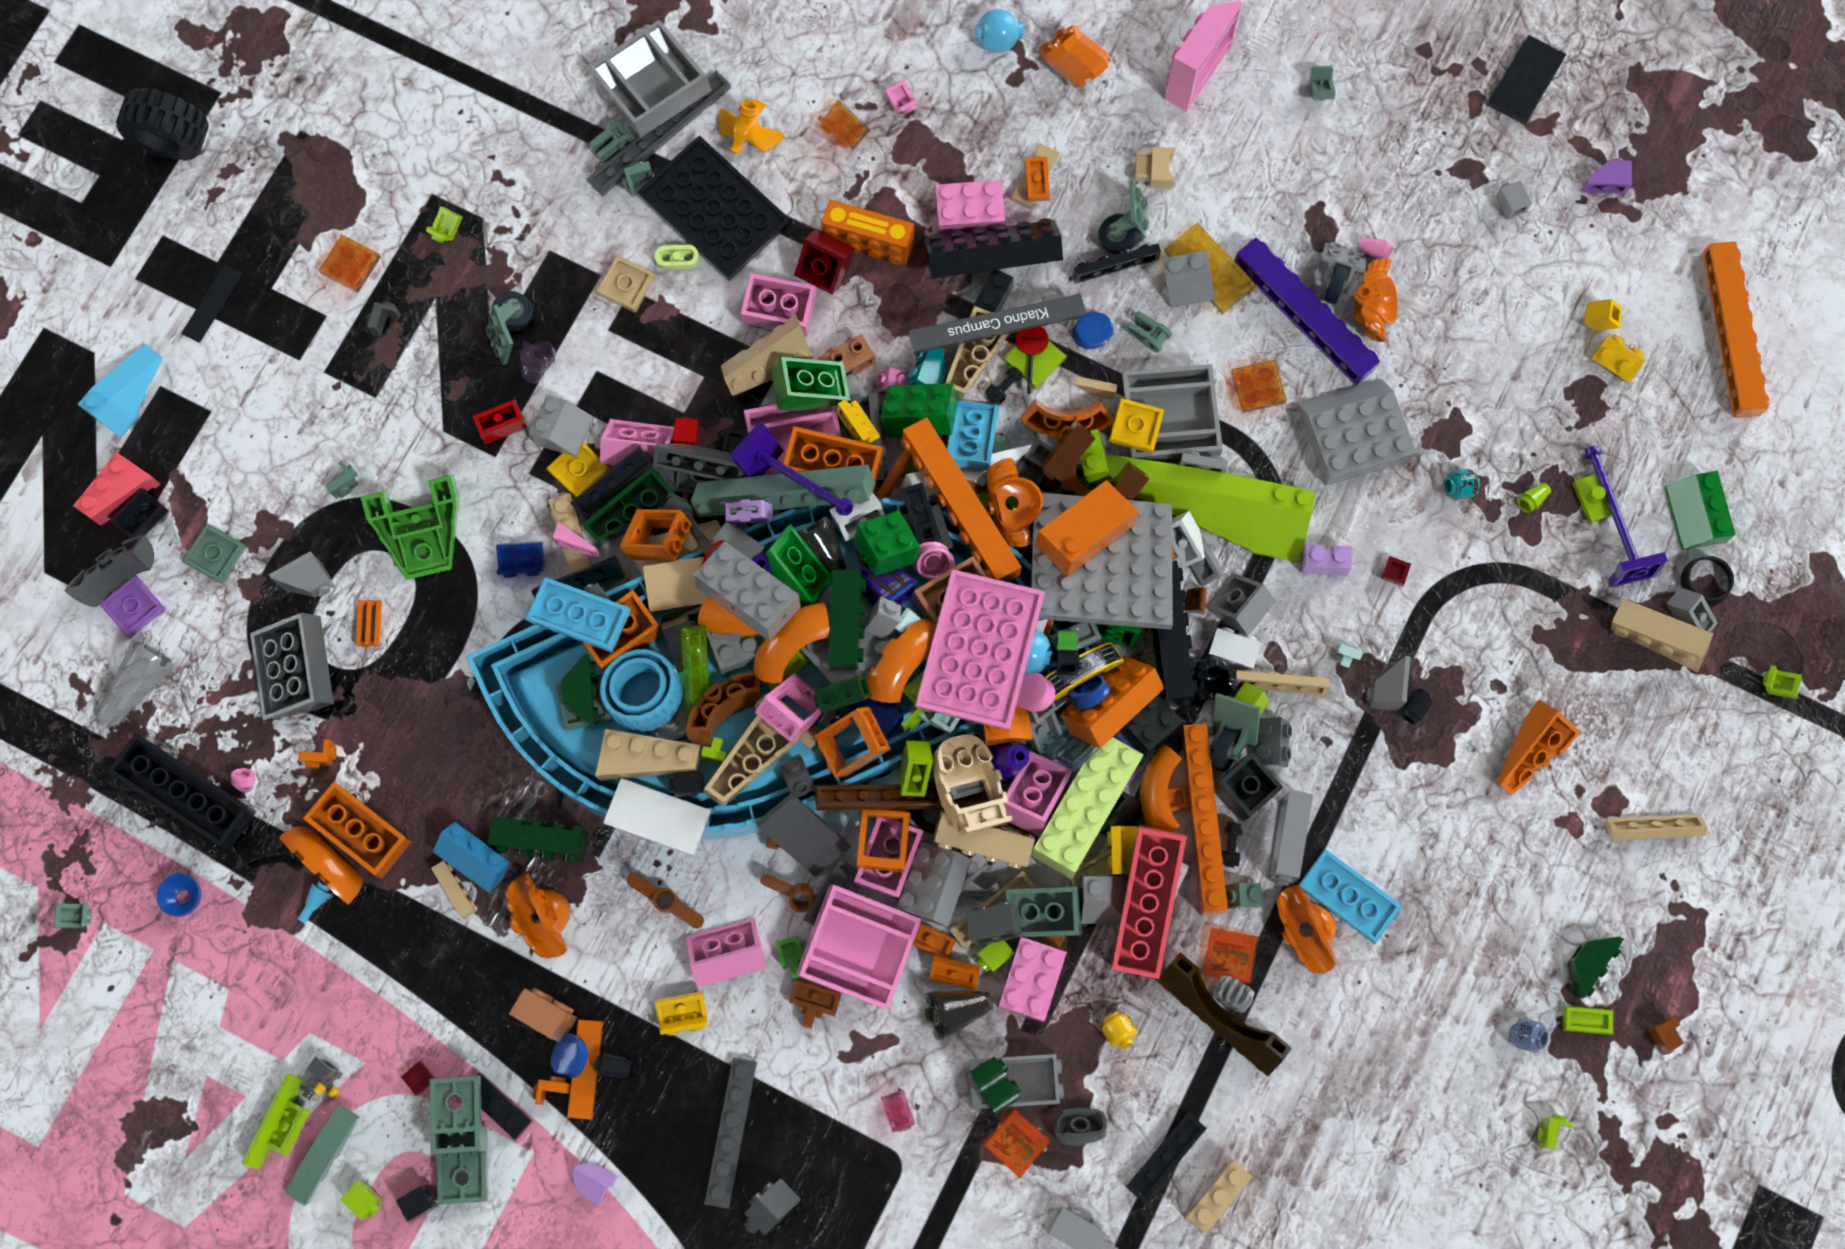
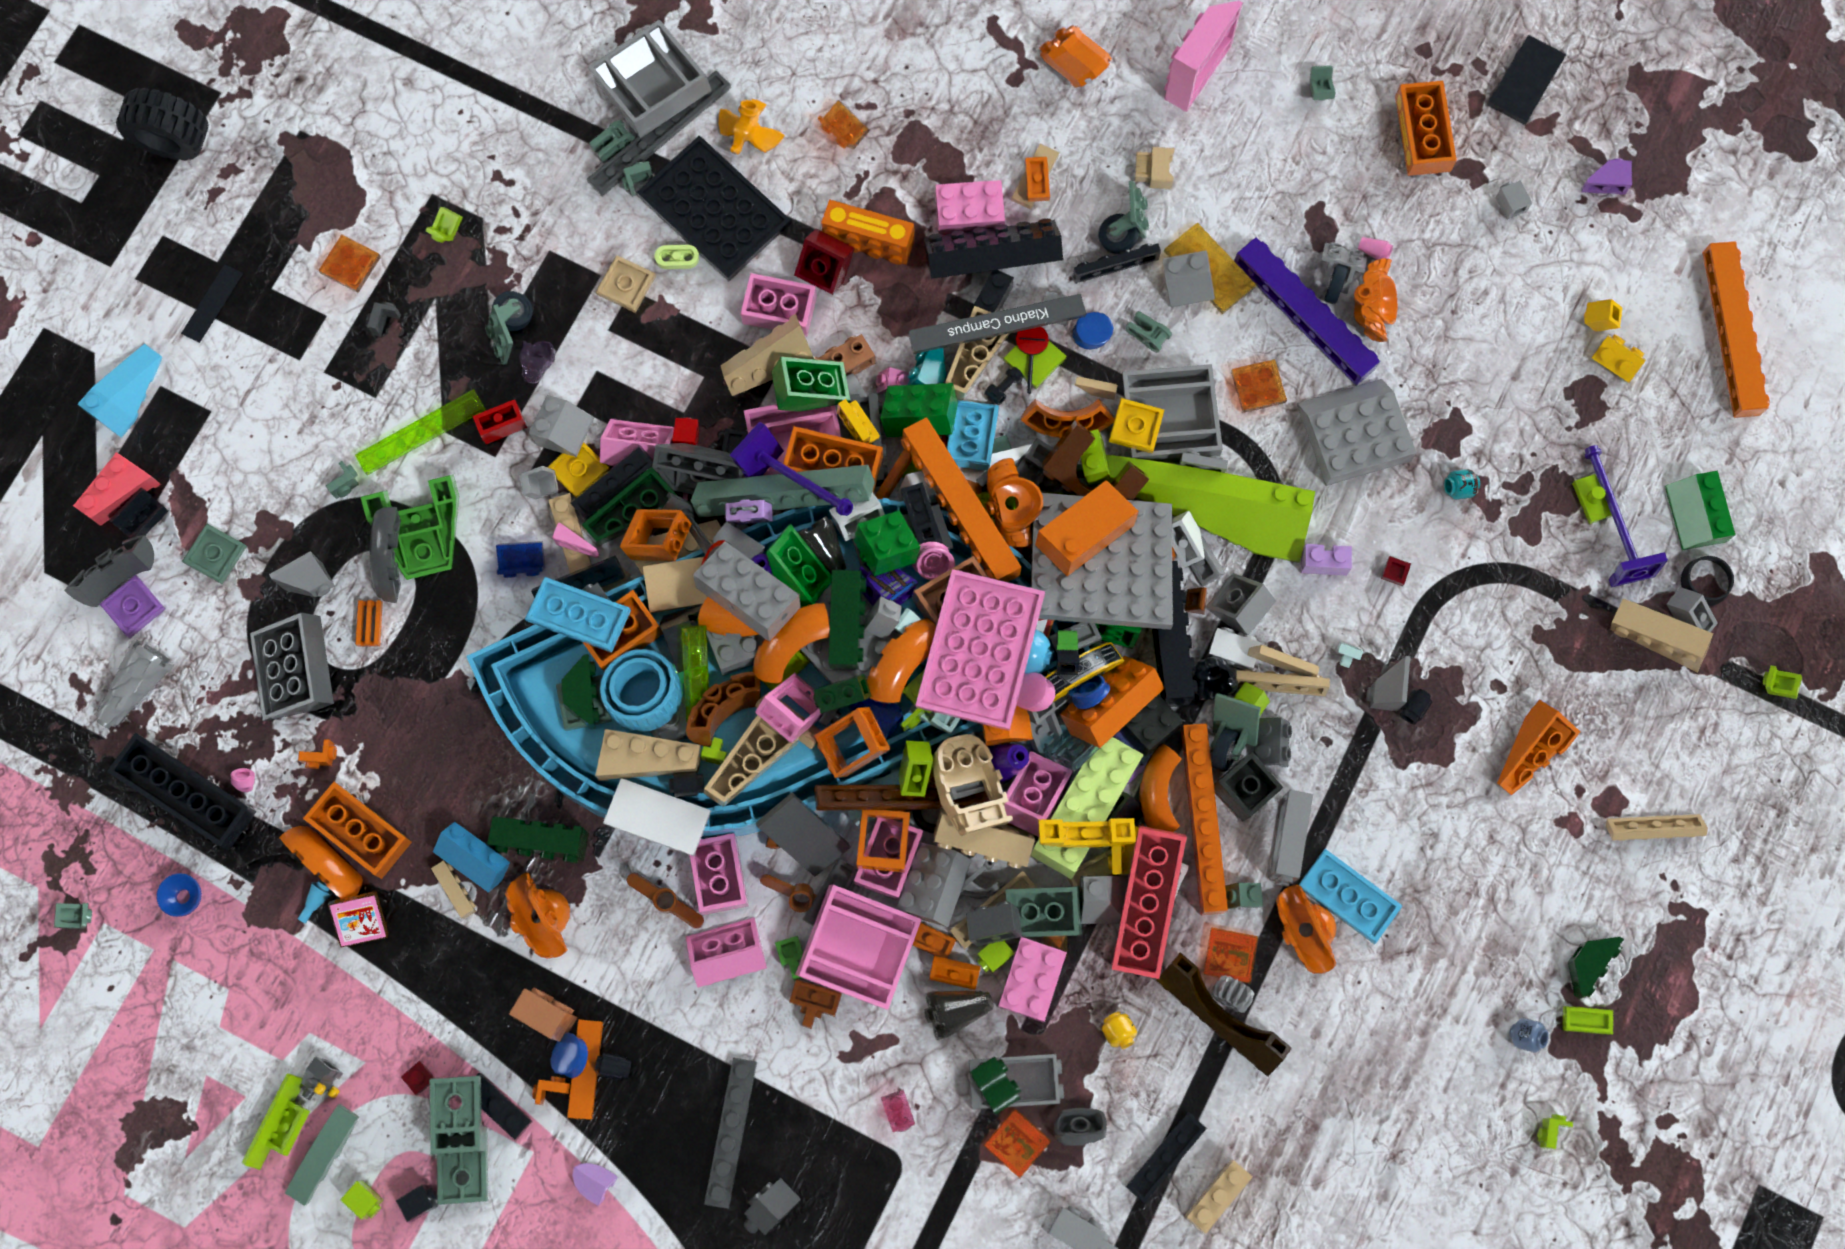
yellow bracket [655,991,708,1036] -> none
dark grey bracket [780,756,815,798] -> none
bright pink bracket [884,79,919,115] -> none
medium azure brick [975,9,1024,53] -> none
orange tile [1168,785,1190,813] -> none
black bar [1221,822,1243,868] -> none
lime cone [1517,483,1551,513] -> none
dark orange panel [1647,1017,1684,1055] -> none
none -> tile [328,891,388,948]
none -> clear neon green tile [355,389,486,475]
none -> dark grey brick [370,507,401,603]
none -> light grey panel [520,466,558,499]
none -> bright pink brick [690,833,749,916]
none -> yellow slope [1038,818,1136,848]
none -> tan tile [1247,645,1319,677]
none -> orange brick [1395,80,1457,176]

